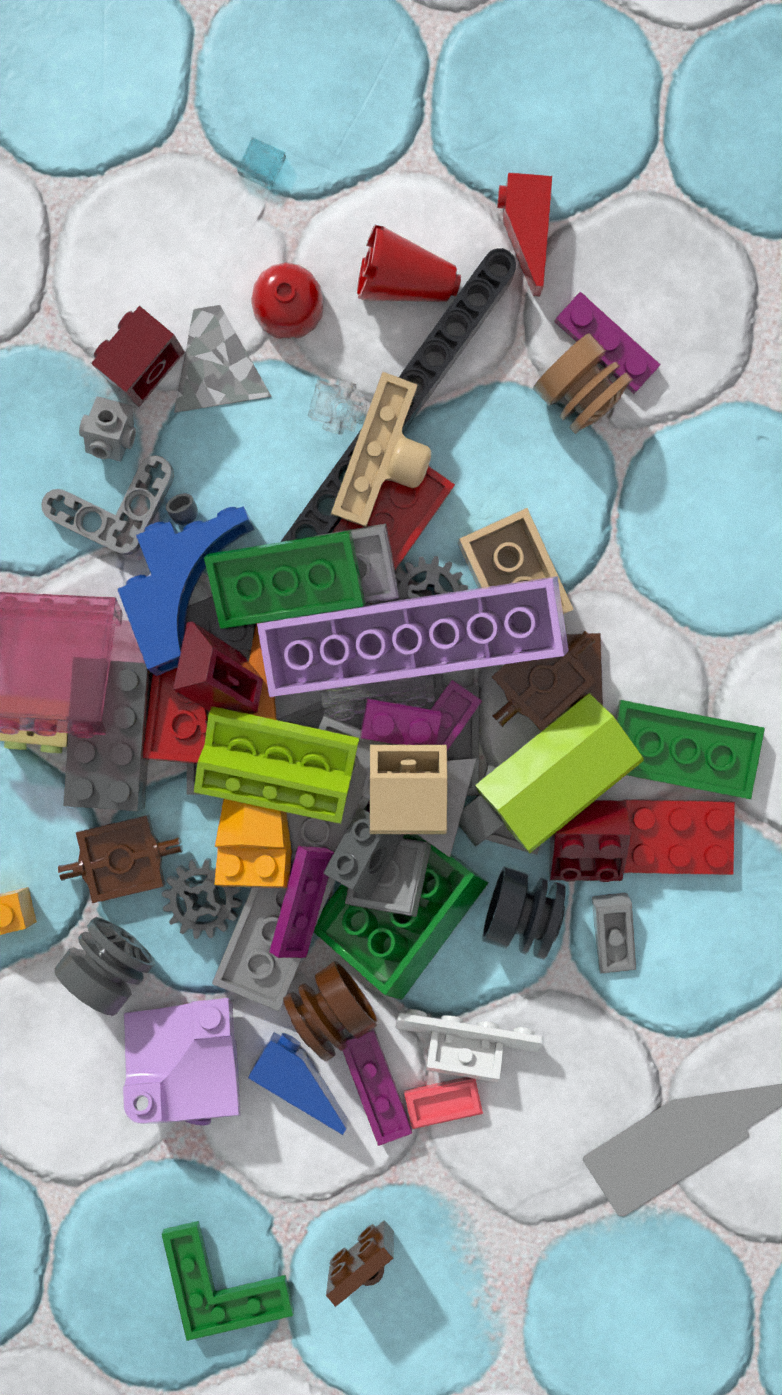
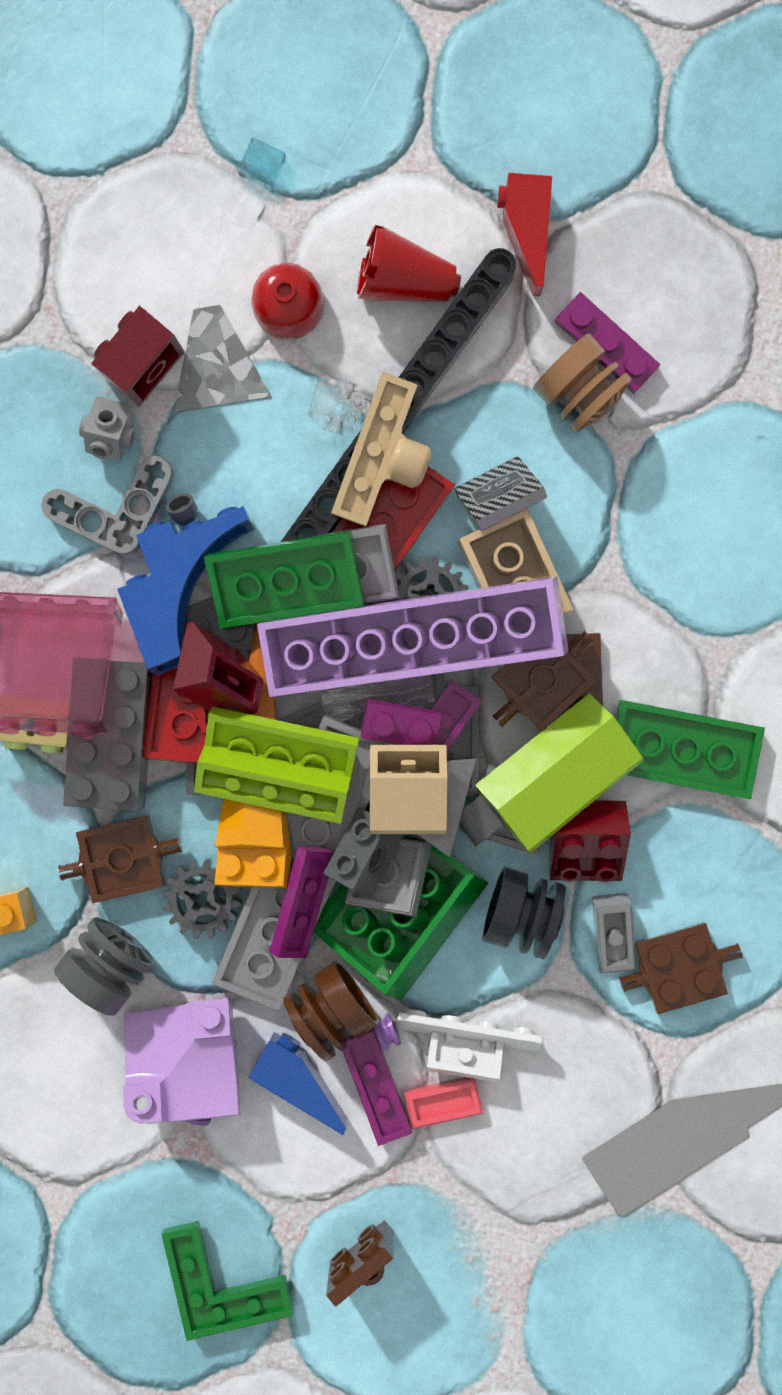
red plate [623,799,735,875] -> none
none -> medium lavender bush [374,1013,401,1051]
none -> tile [453,456,547,531]
none -> reddish brown plate [619,922,743,1014]

